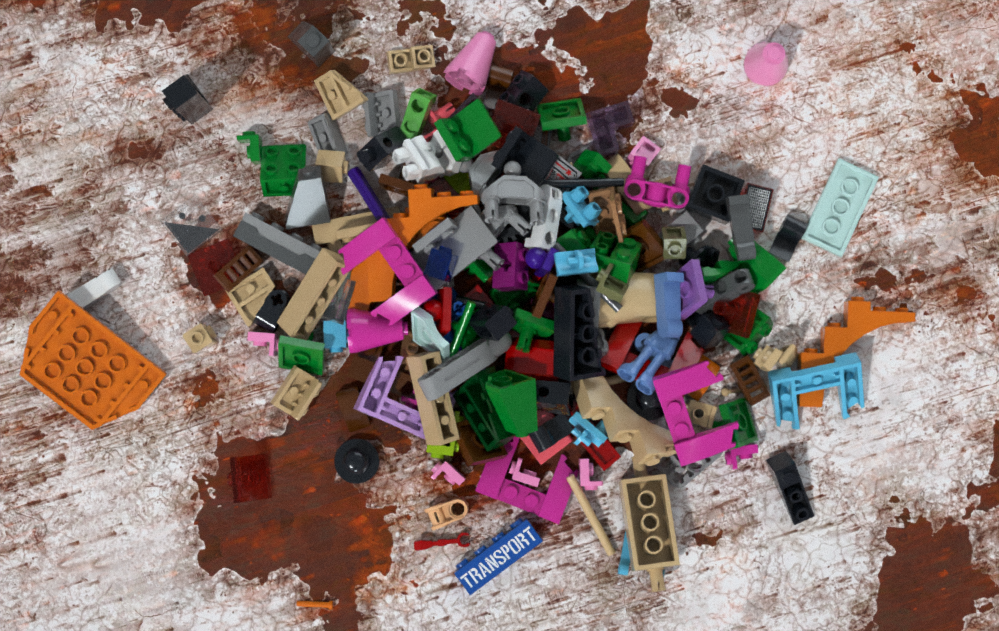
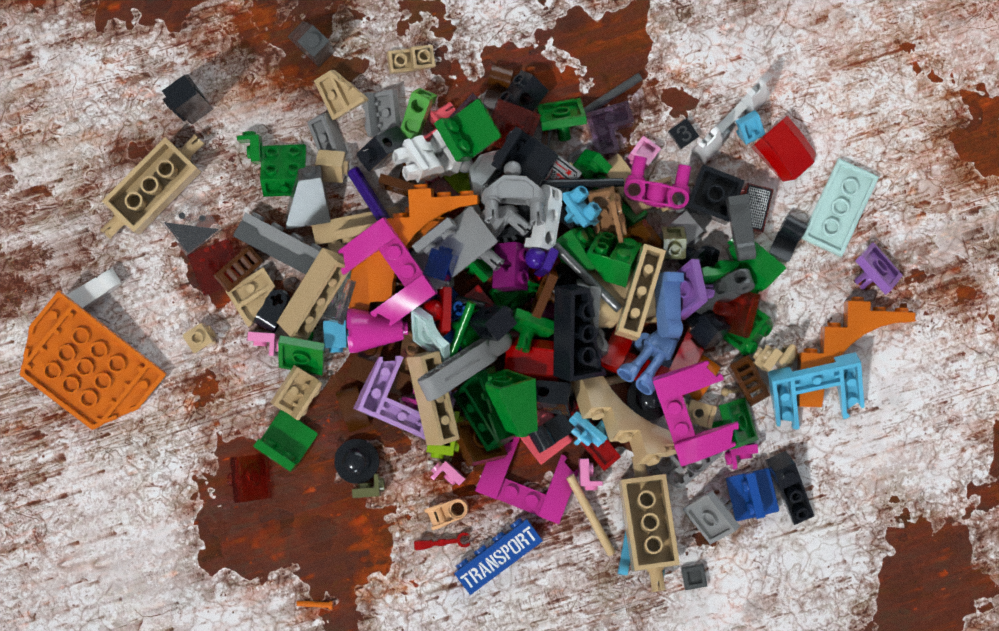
bright pink cone [444,31,496,95] -> none
bright pink bracket [509,457,540,487] -> none
medium azure hips [553,248,599,277] -> none
olive bracket [596,263,629,303] -> none
bright pink cone [744,42,788,86] -> none
none -> tan brick [100,134,204,239]
none -> green bracket [253,410,318,472]
none -> olive bracket [352,473,385,498]
none -> dark grey bar [584,73,643,117]
none -> tan brick [614,244,666,341]
none -> black tile [668,118,699,150]
none -> dark grey tile [681,564,708,590]
none -> light grey tile [683,491,740,544]
none -> white wedge [692,79,768,164]
none -> blue bracket [725,468,779,521]
none -> medium azure bracket [735,110,765,145]
none -> red slope [751,116,816,182]
none -> medium lavender tile [854,242,903,295]

